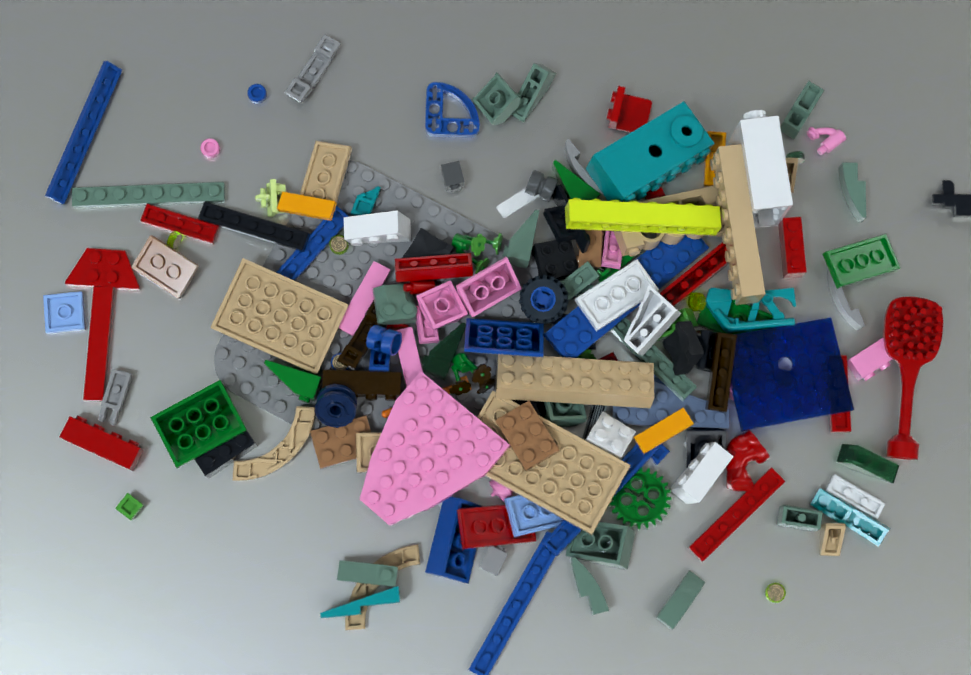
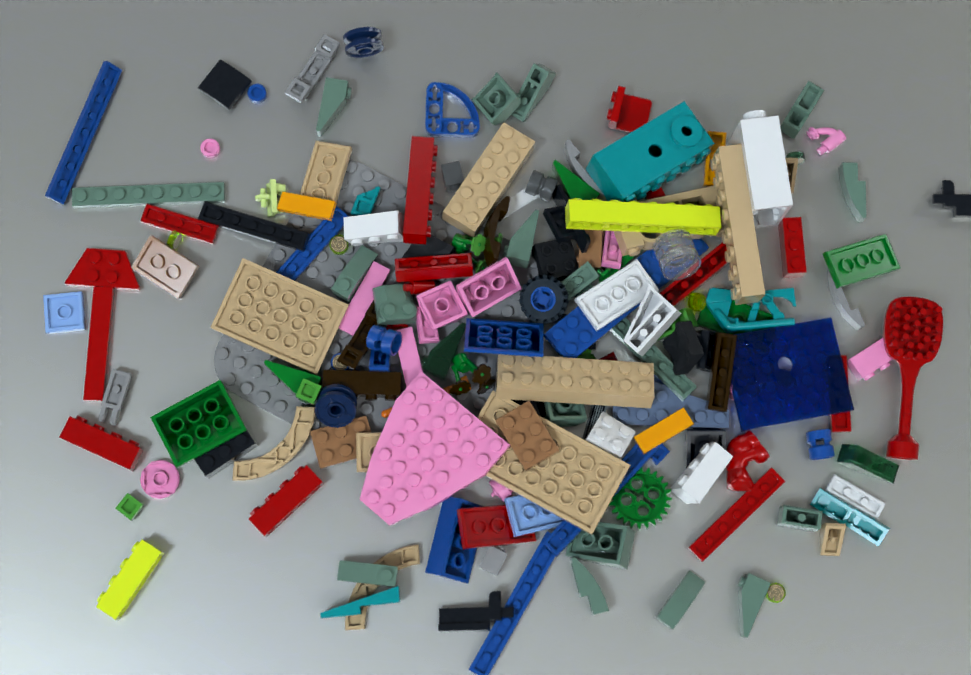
none -> neon yellow brick [96,539,165,620]
none -> bright pink tile [140,460,180,499]
none -> black slope [198,59,252,110]
none -> red brick [249,465,324,537]
none -> bright green plate [296,378,322,405]
none -> sand green slope [316,77,352,137]
none -> sand green slope [331,245,378,303]
none -> dark blue wheel [343,27,384,58]
none -> red brick [403,136,438,245]
none -> black piece [438,591,514,632]
none -> tan brick [442,122,535,237]
none -> dark brown slope [483,196,510,267]
none -> clear wheel [653,229,701,281]
none -> sand green slope [737,573,771,638]
none -> blue wheel [805,429,835,460]

